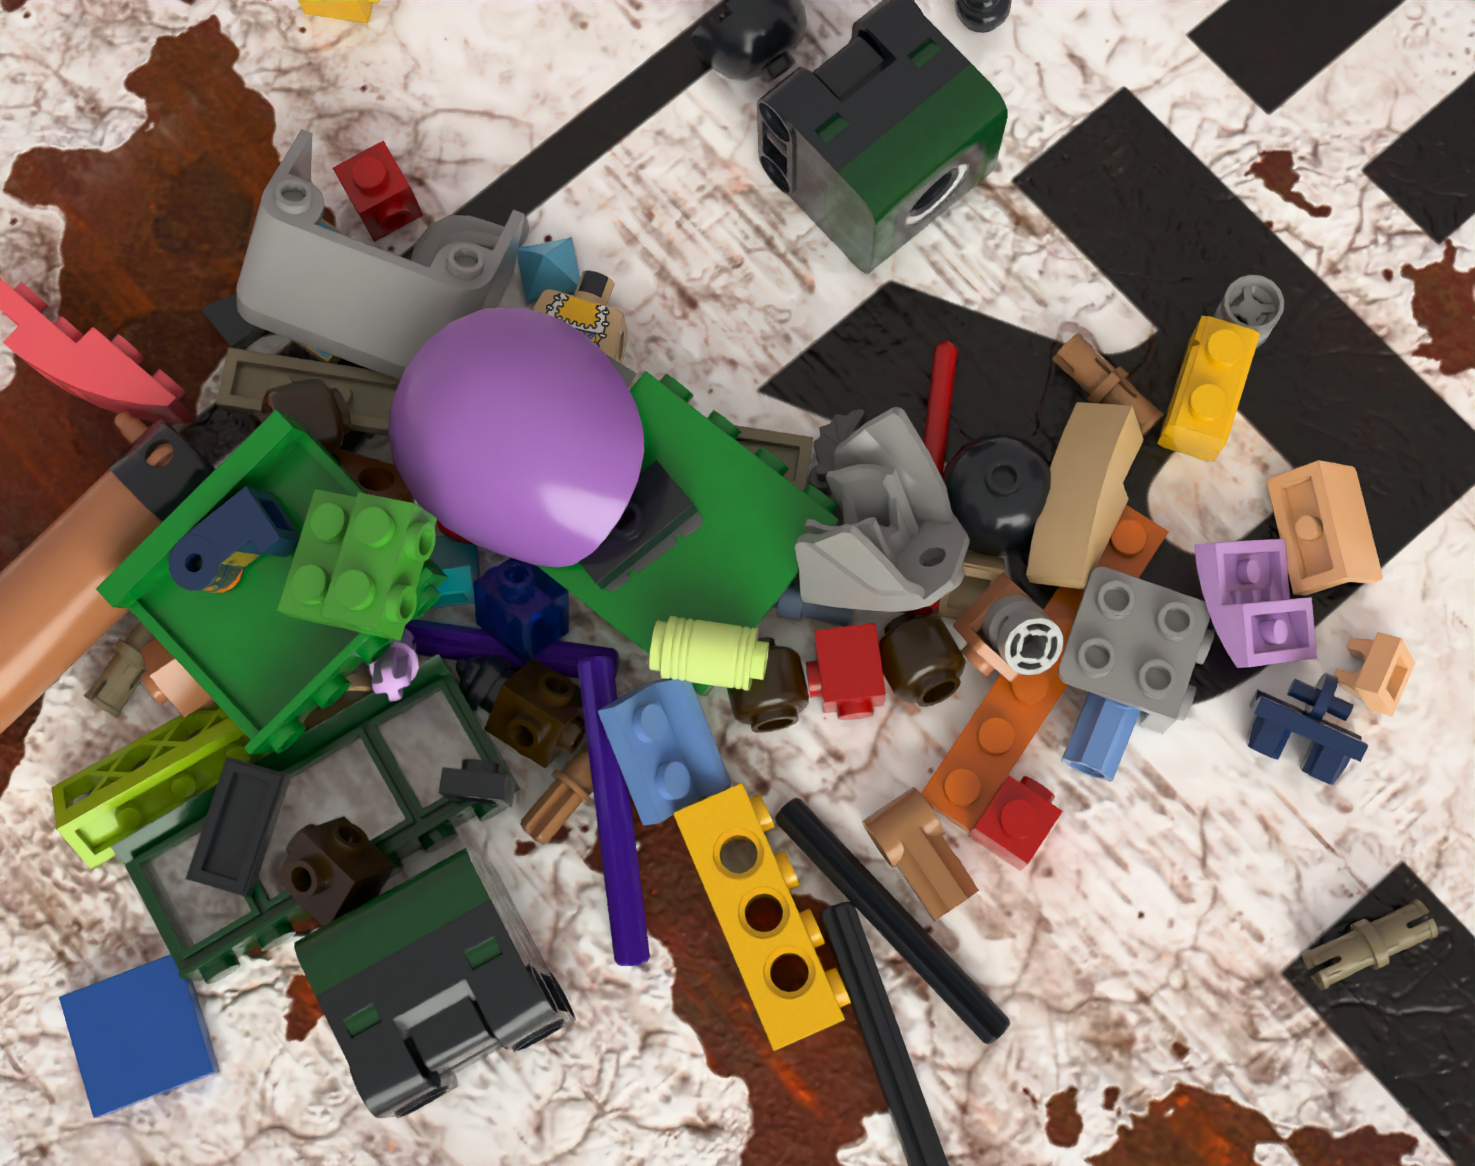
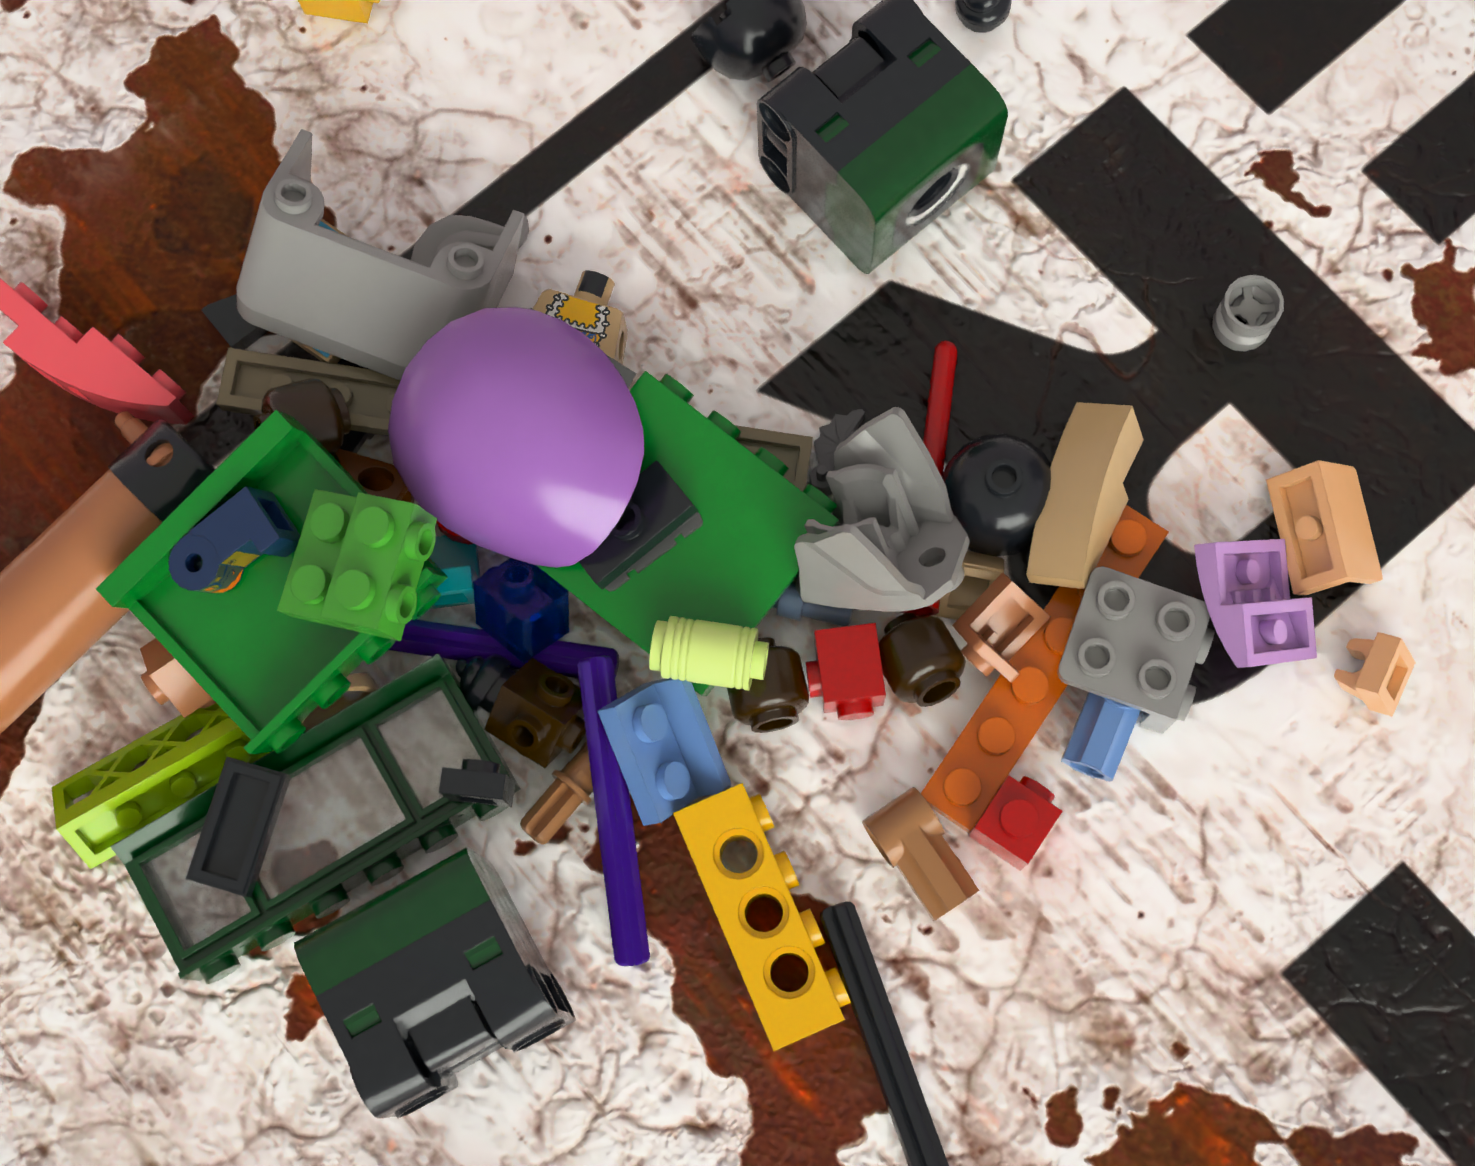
blue tile [59,954,220,1118] -> none
dark tan pin [84,622,155,717] -> none
dark brown brick [275,816,396,926] -> none
red brick [333,141,424,242] -> none
lavender axle [369,628,419,701] -> none
medium azure slope [517,237,580,304] -> none
black axle [775,797,1011,1044] -> none
light grey wheel [982,594,1063,675] -> none
medium nougat pin [1052,333,1164,437] -> none
yellow brick [1157,316,1260,462] -> none
dark blue hips [1246,673,1369,785] -> none
dark tan pin [1302,899,1438,990] -> none

